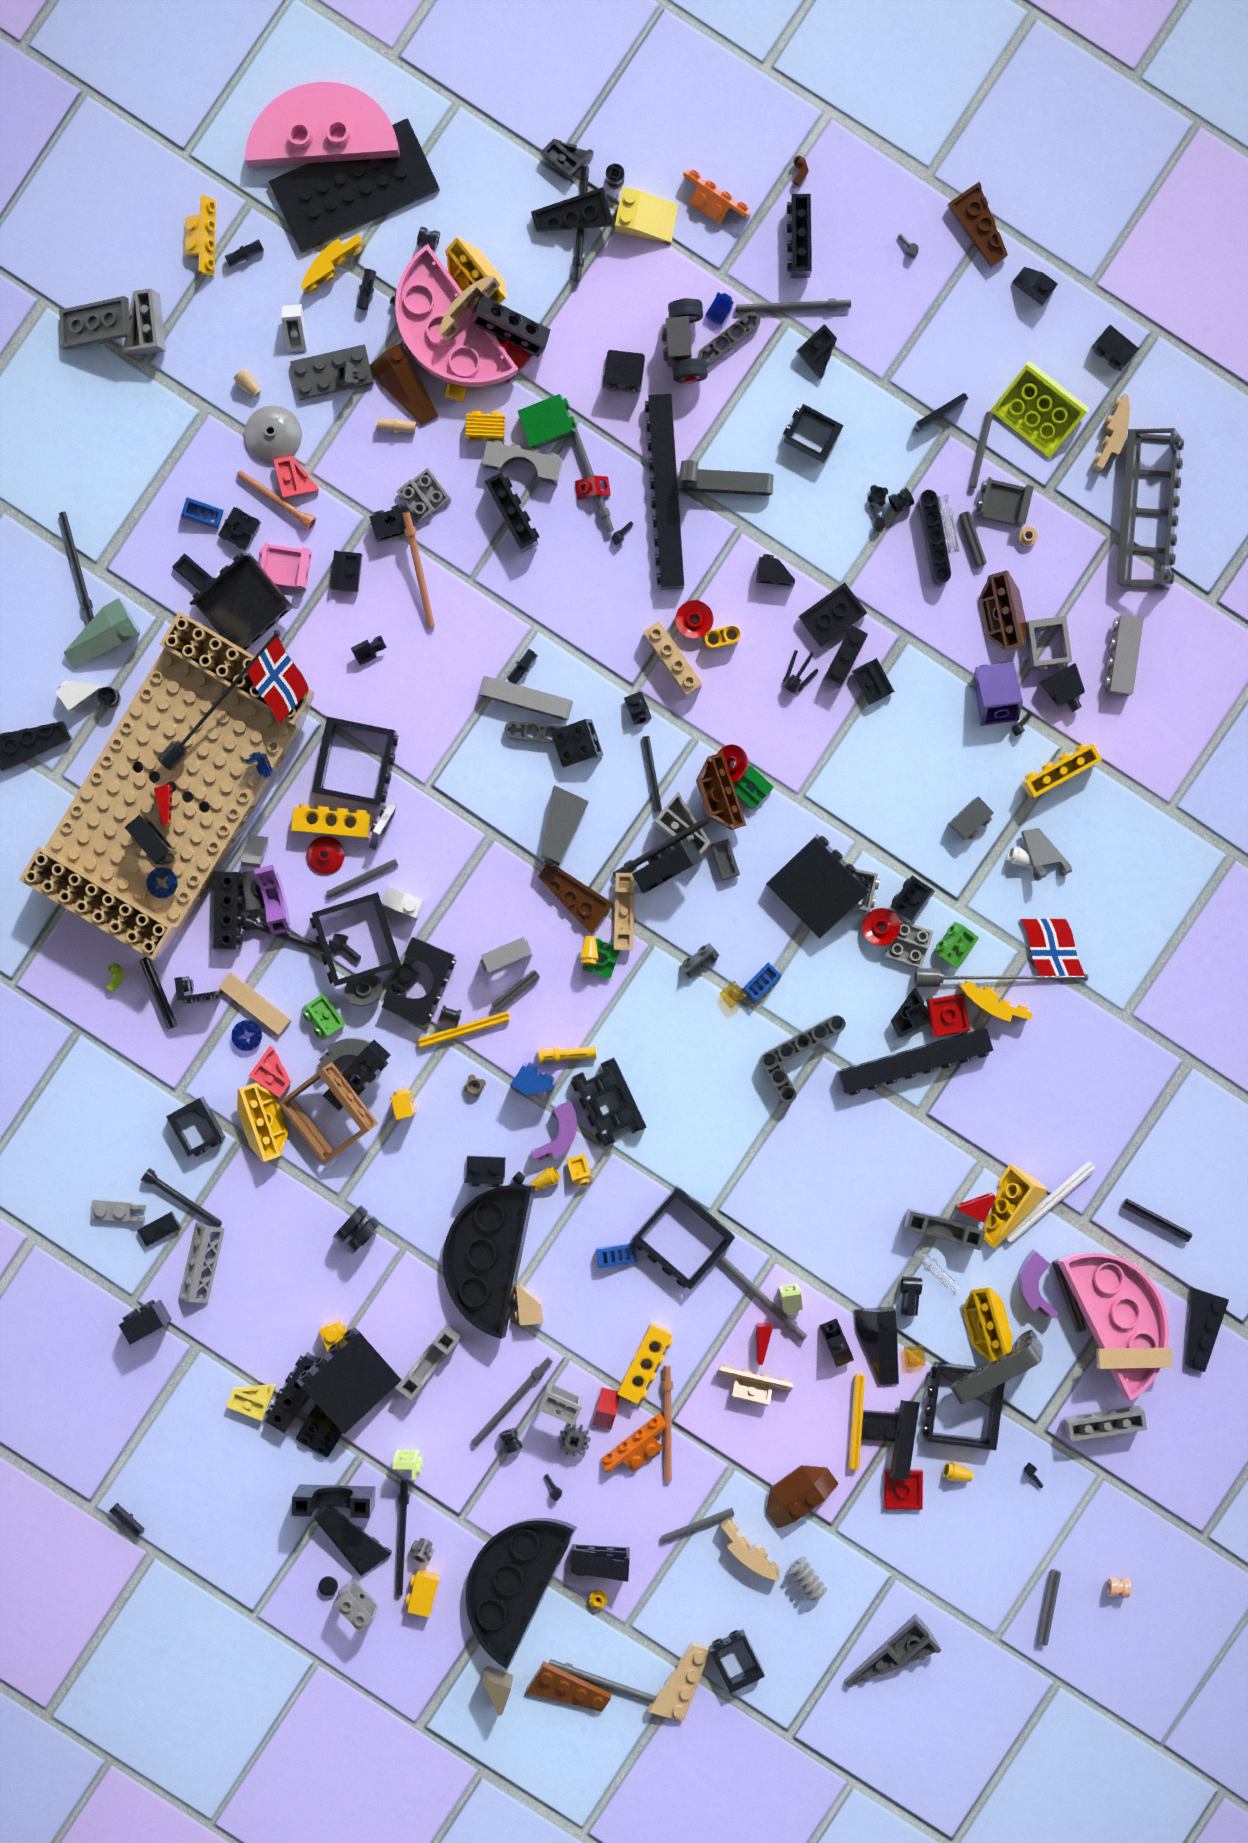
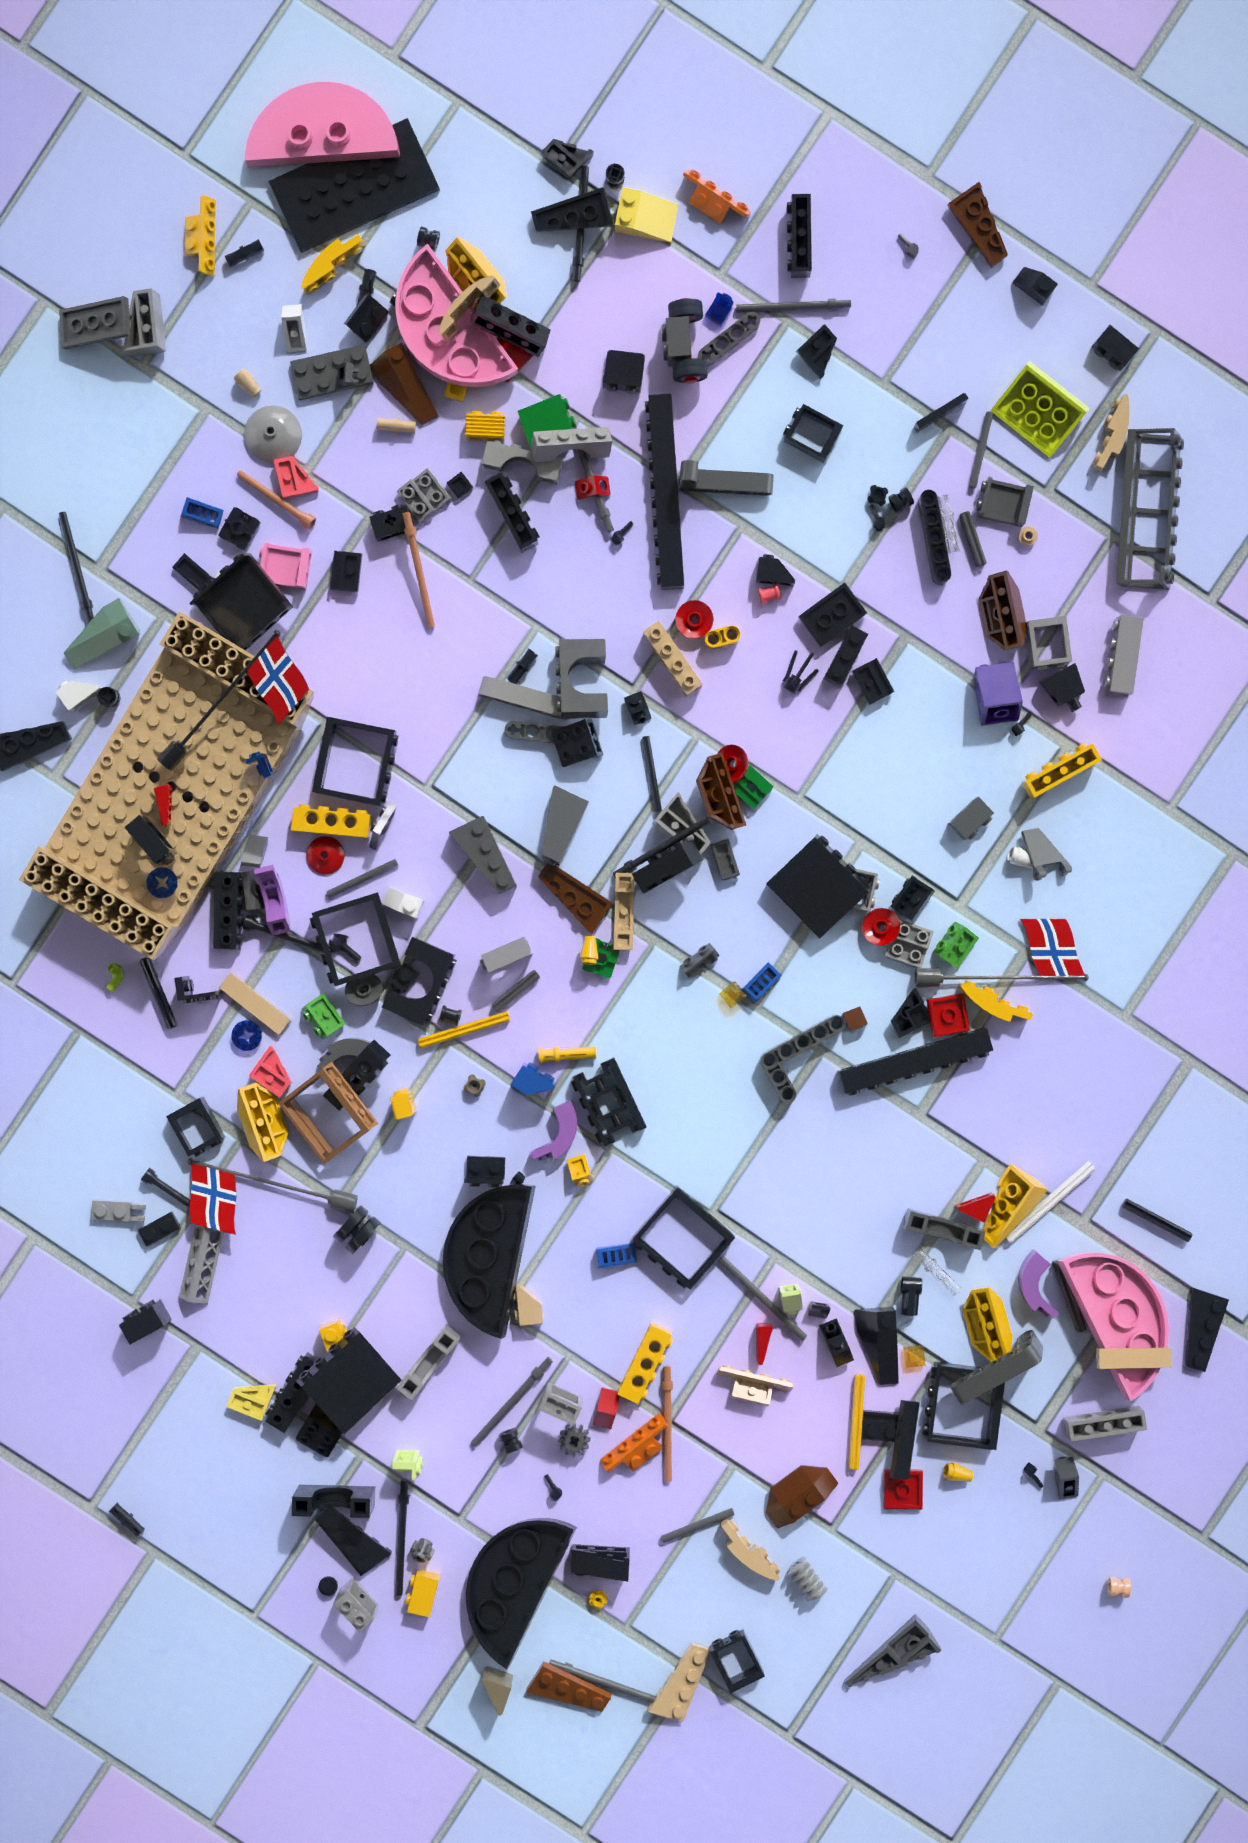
black plate [351,635,387,666] -> none
yellow cone [531,1167,561,1191] -> none
reddish brown arm [792,155,809,187] -> none
dark grey axle [1037,1569,1061,1646] -> none
none -> flag [187,1158,358,1235]
none -> black plate [343,293,389,342]
none -> black tile [446,471,473,499]
none -> dark grey wedge [449,816,517,894]
none -> light grey arch [531,427,613,462]
none -> dark grey arch [555,639,608,719]
none -> coral bush [758,583,781,605]
none -> black slope [808,1301,831,1318]
none -> reddish brown slope [842,1006,868,1031]
none -> black slope [1054,1457,1079,1500]

